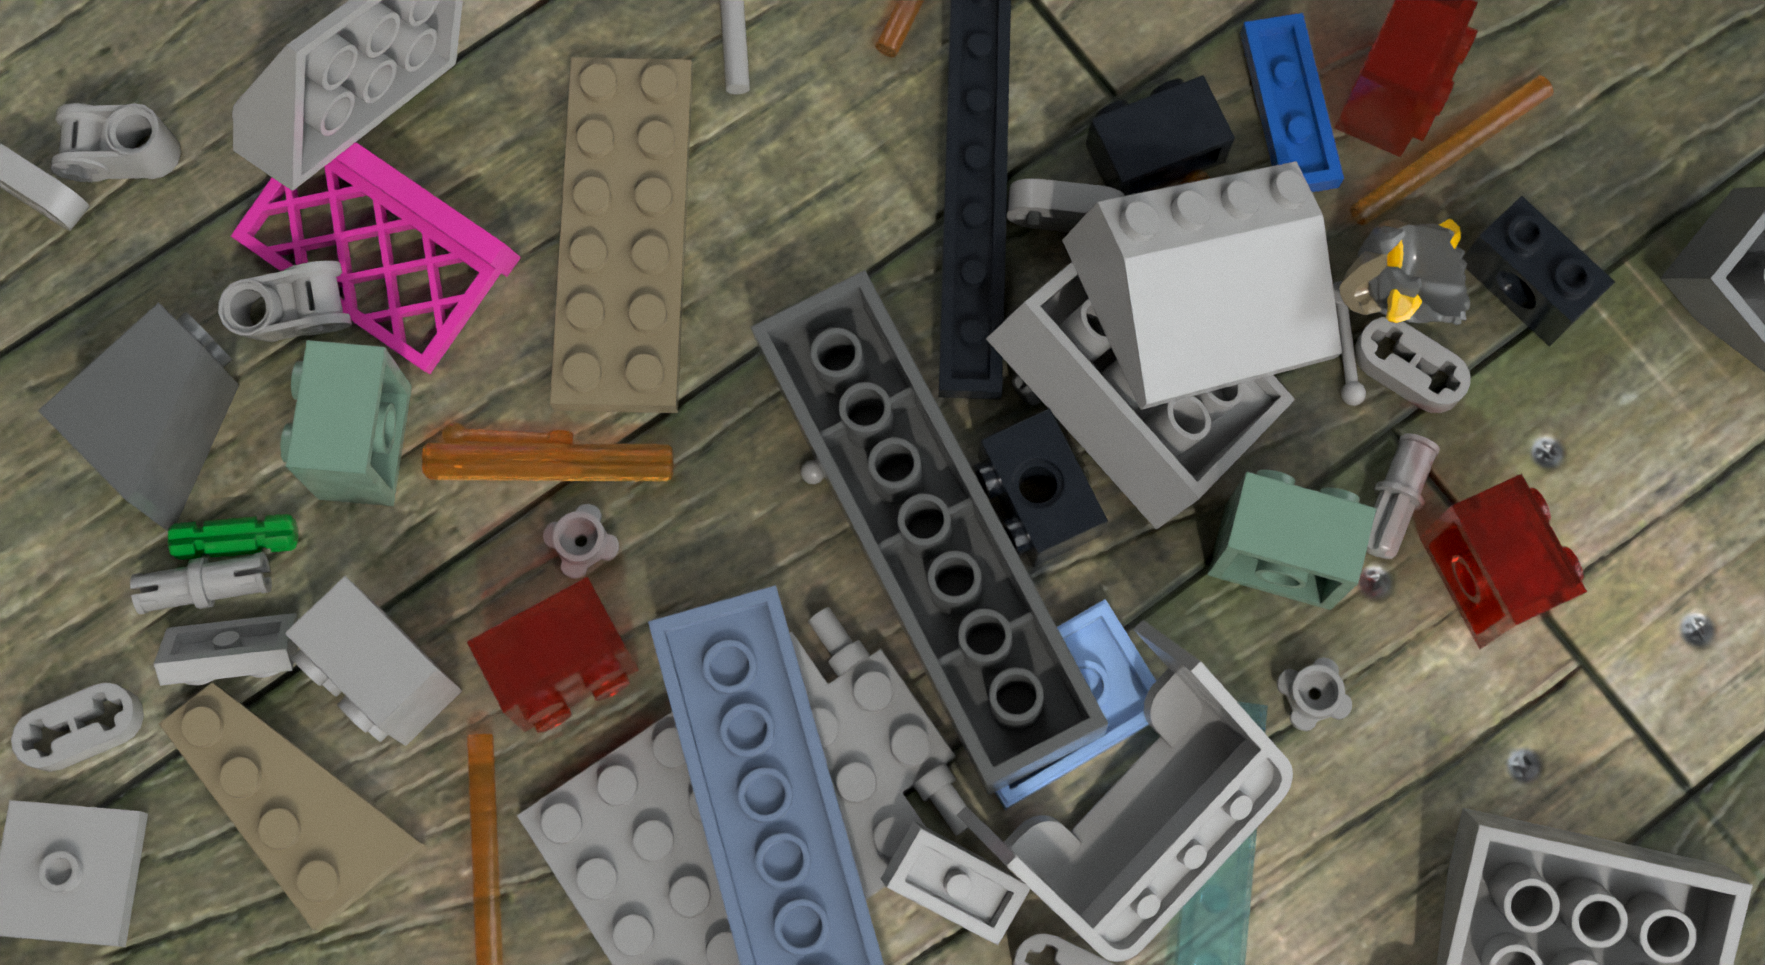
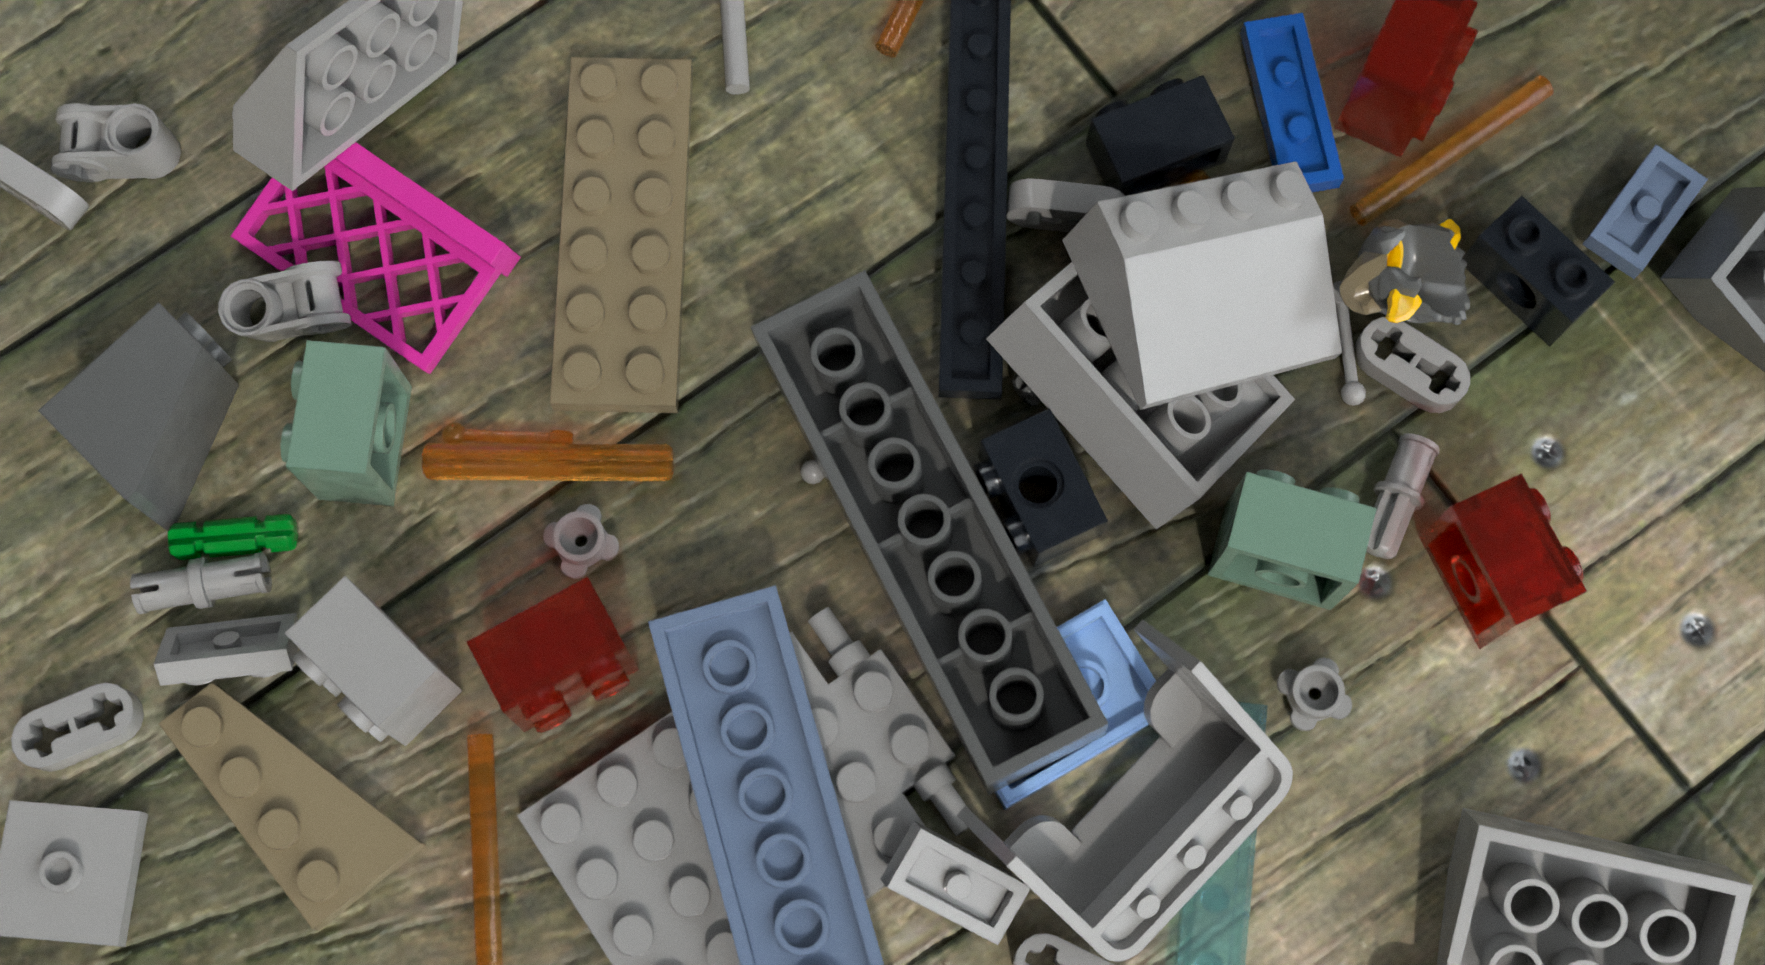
none -> sand blue plate [1582,145,1708,279]

